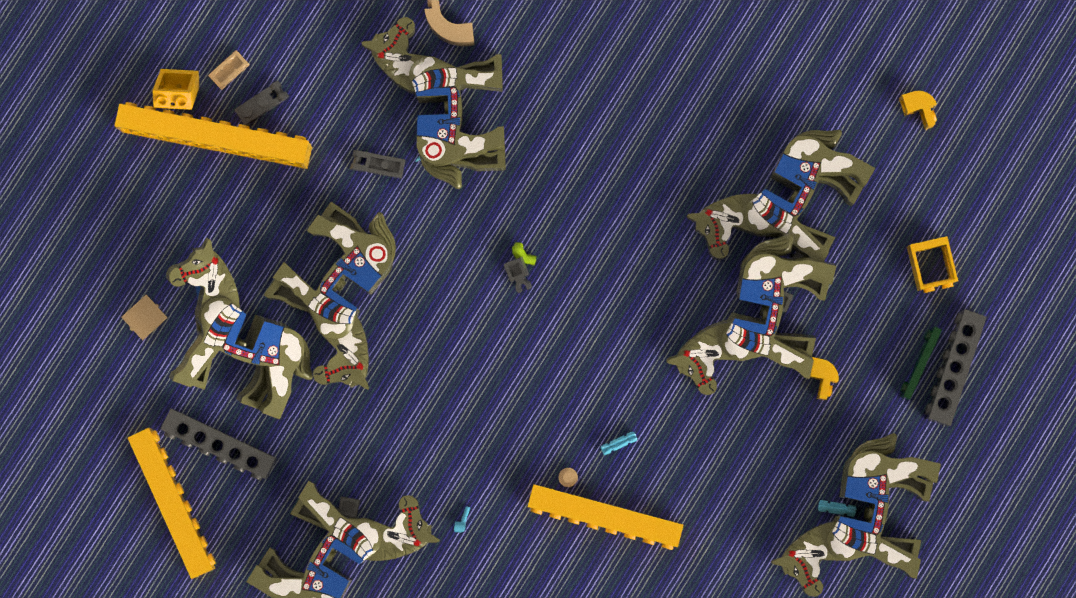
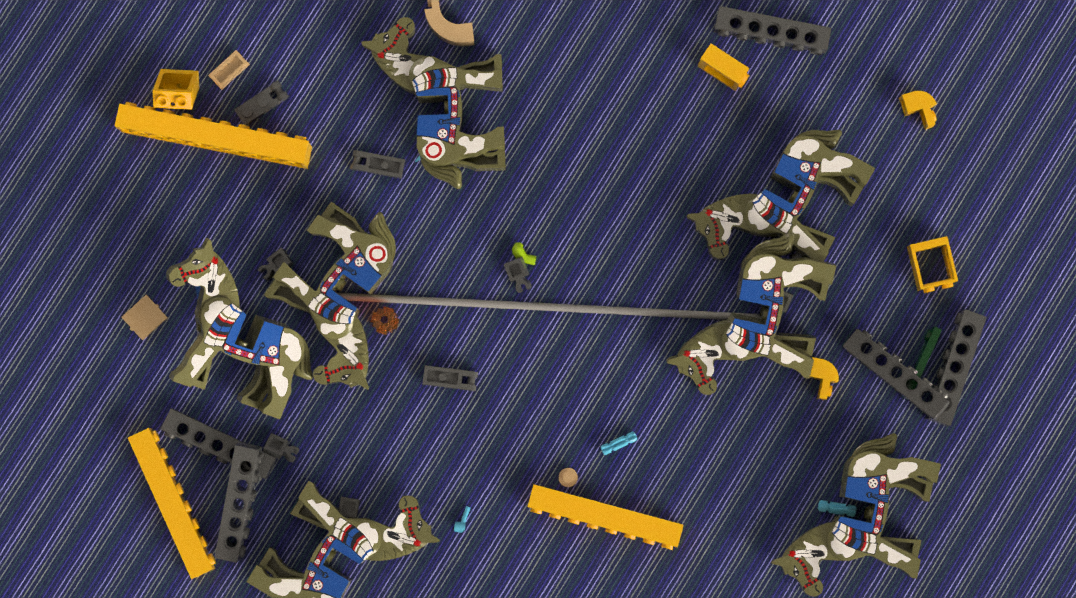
none -> dark grey brick [214,442,264,563]
none -> dark grey plate [258,248,294,281]
none -> dark grey plate [263,433,300,463]
none -> light grey piece [336,292,762,320]
none -> clear orange brick [370,306,400,335]
none -> dark grey plate [422,365,478,391]
none -> yellow window [697,43,750,91]
none -> dark grey brick [714,6,832,55]
none -> dark grey brick [843,329,950,421]

